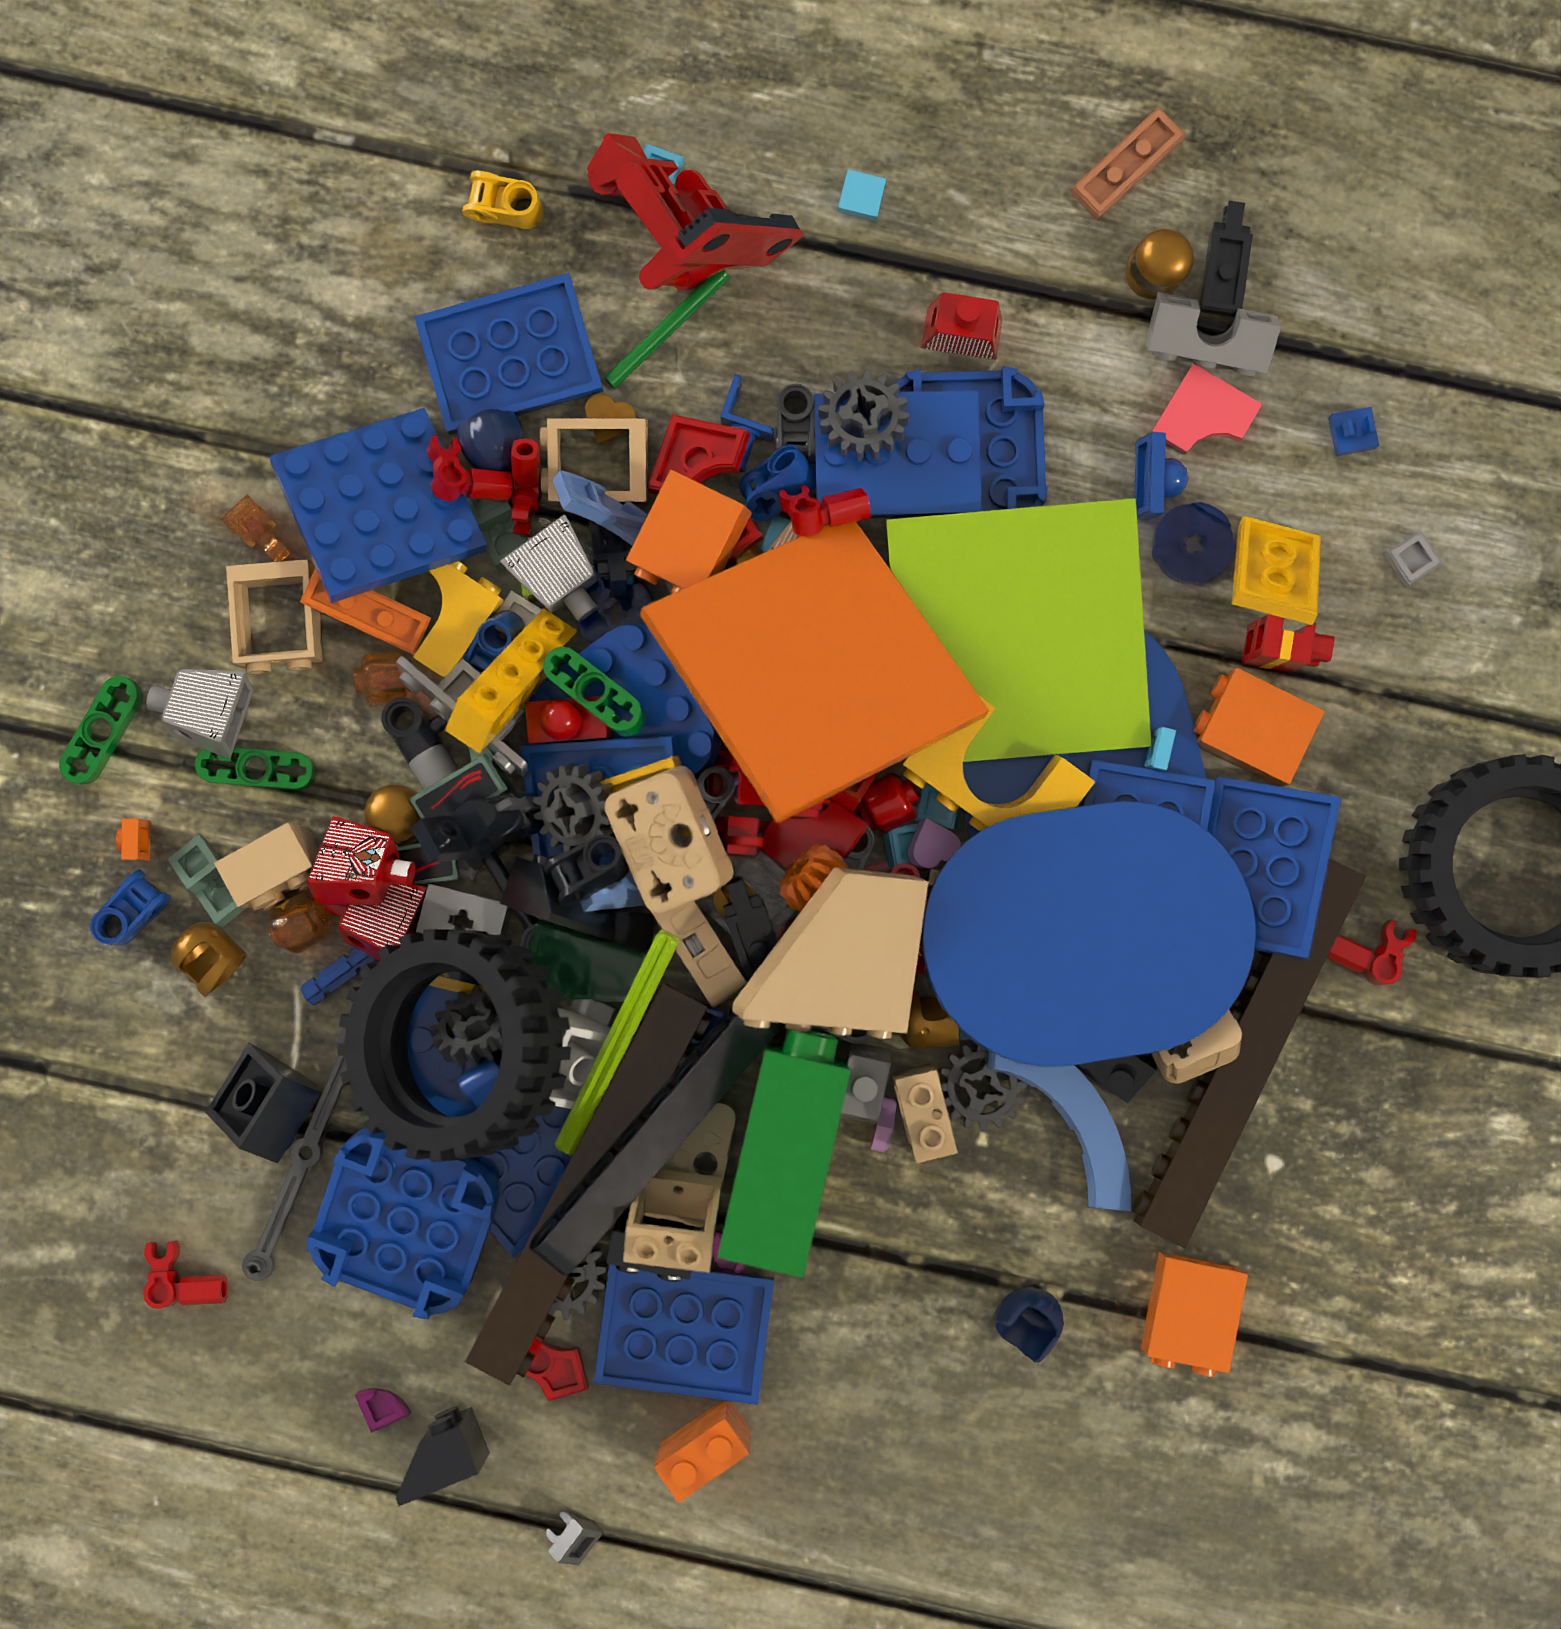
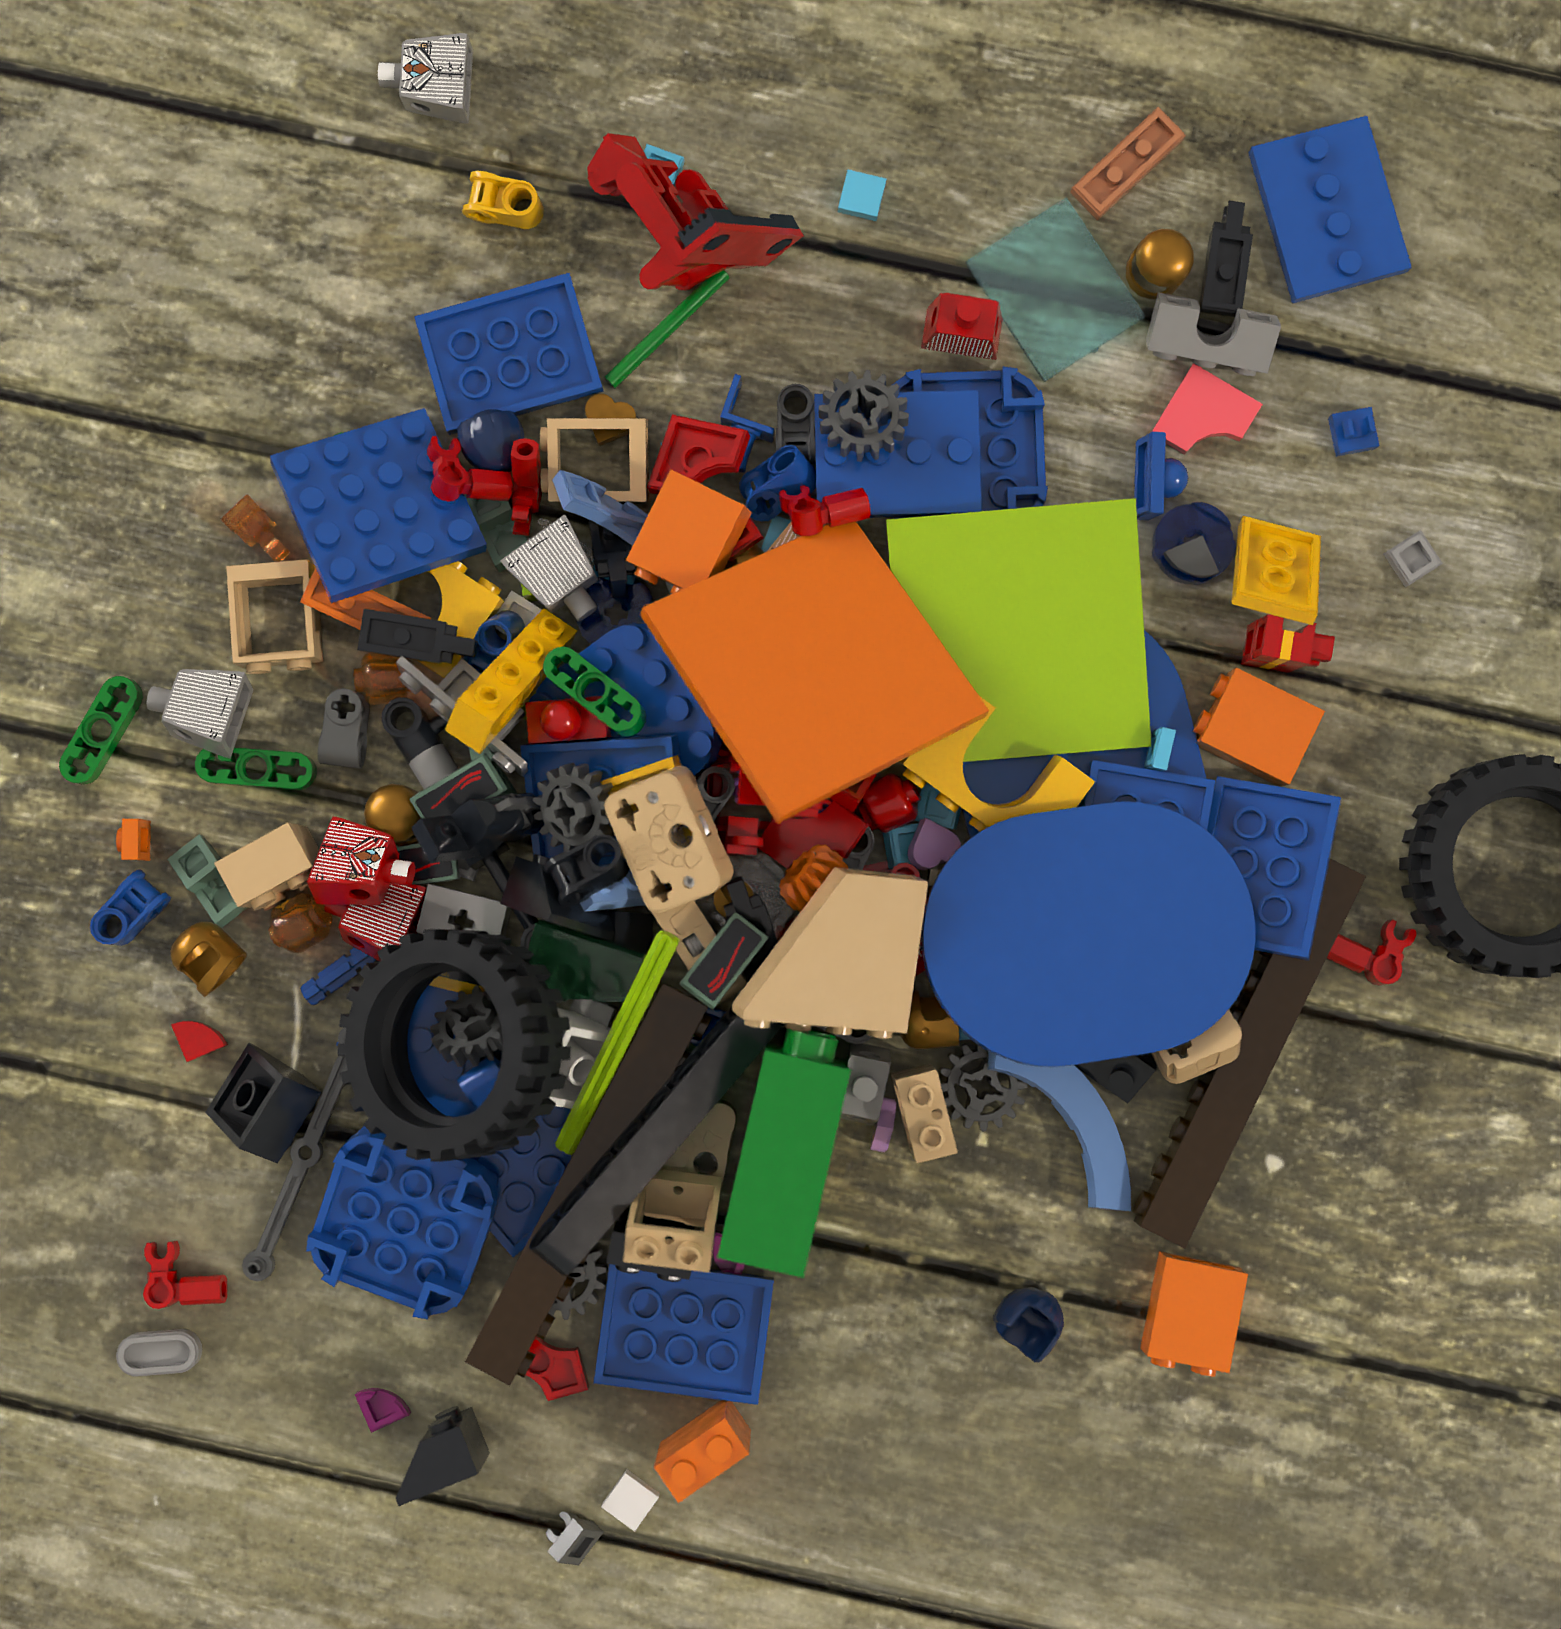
none -> light grey tile [116,1329,202,1376]
none -> red tile [171,1021,228,1062]
none -> dark grey piece [318,688,370,769]
none -> black hinge [357,609,478,664]
none -> light grey torso [378,33,473,124]
none -> white tile [601,1469,660,1532]
none -> black slope [679,912,769,1010]
none -> clear light blue piece [965,197,1145,382]
none -> dark grey tile [1163,535,1219,578]
none -> blue plate [1248,116,1412,304]

